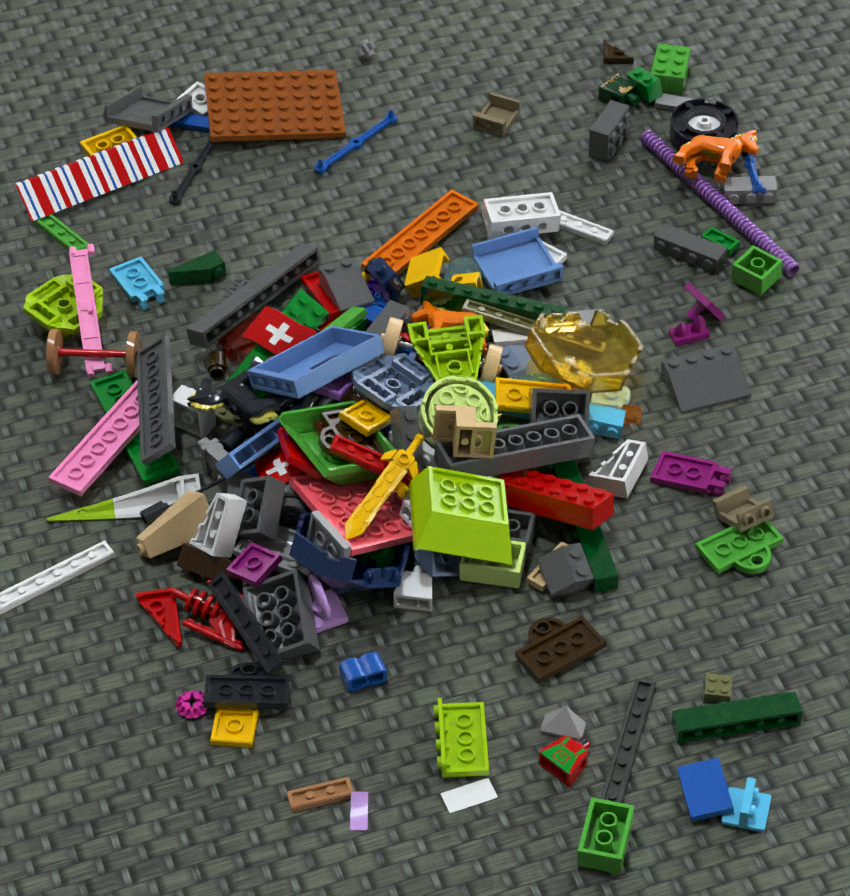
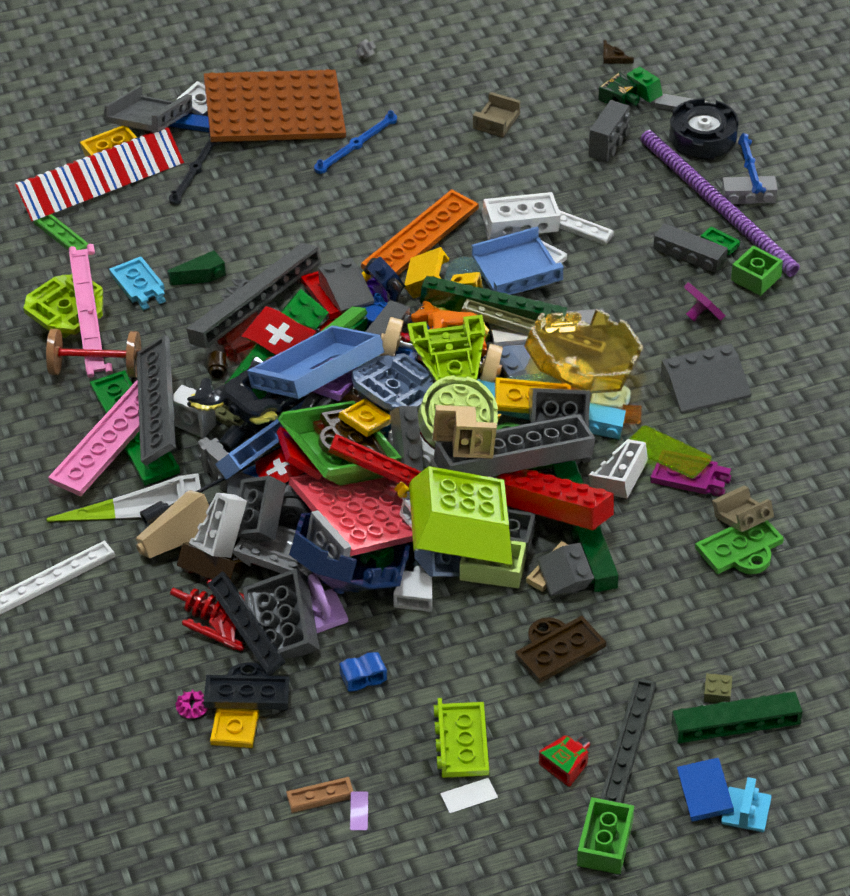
red wing [136,588,182,647] -> none
magenta tile [226,542,283,588] -> none
yellow sword [345,434,425,539] -> none
light grey slope [540,706,586,741] -> none
bright green brick [651,44,691,94] -> none
magenta tile [669,315,710,346] -> none
orange animal [672,130,759,183] -> none
none -> clear neon green piece [629,425,712,478]

